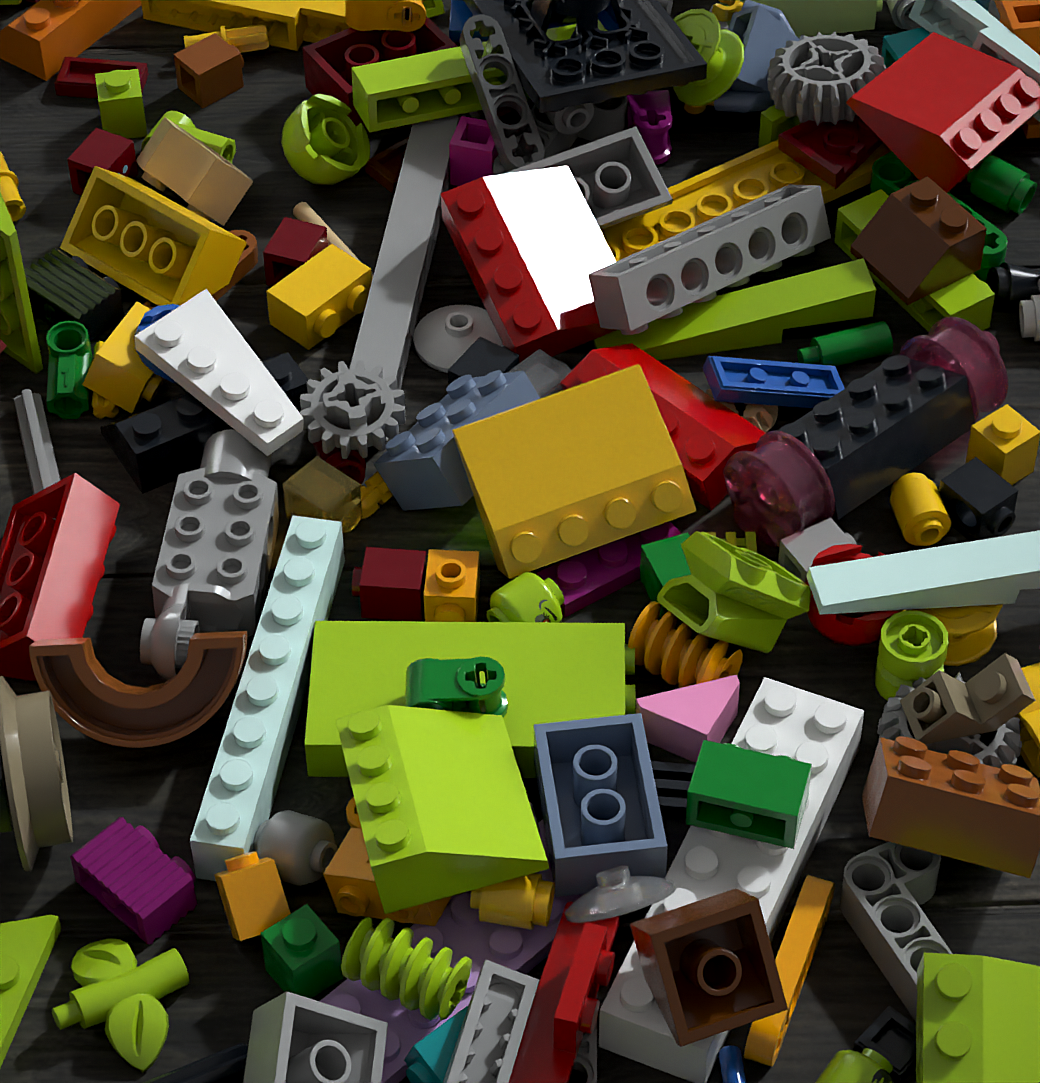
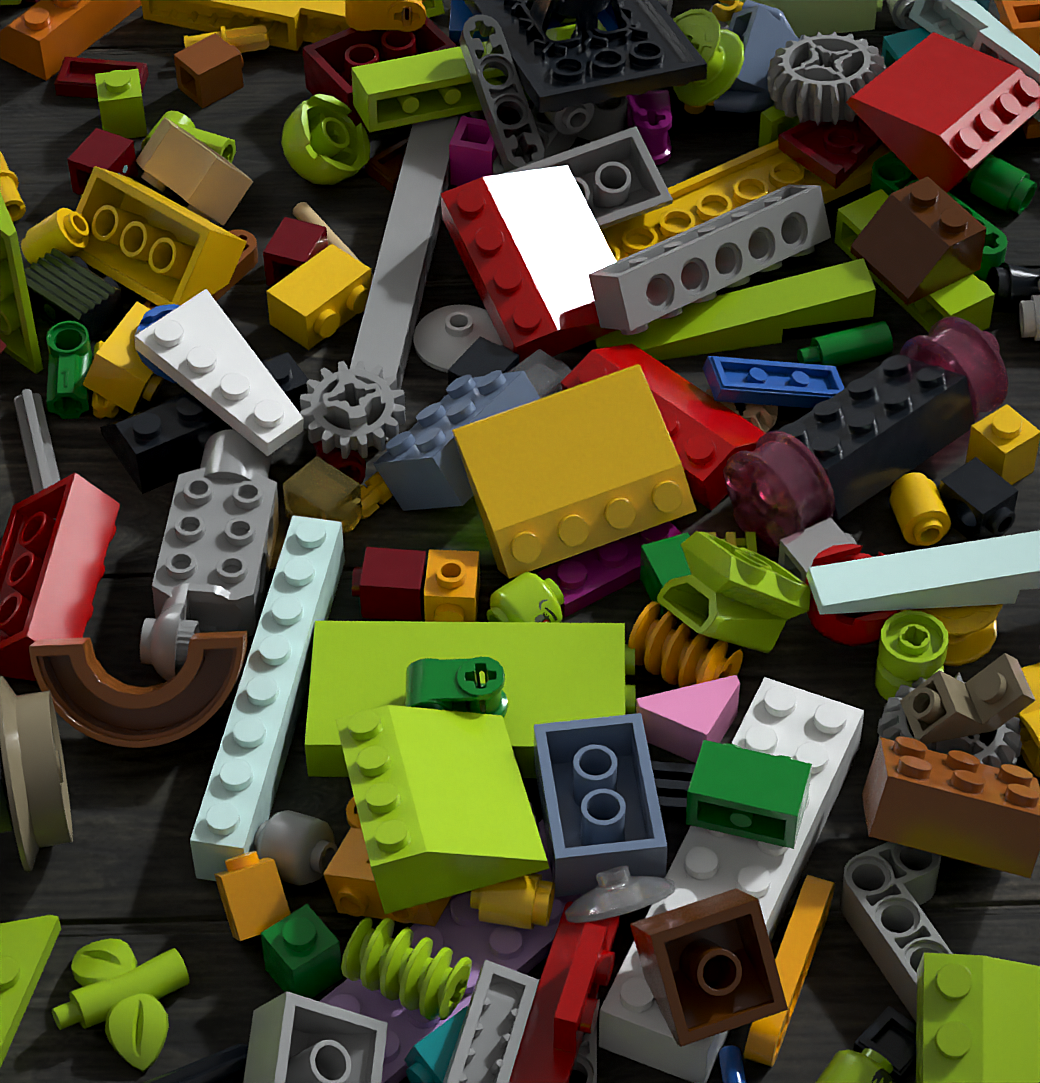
magenta brick [70,817,197,944] -> none
none -> yellow brick [21,208,89,264]

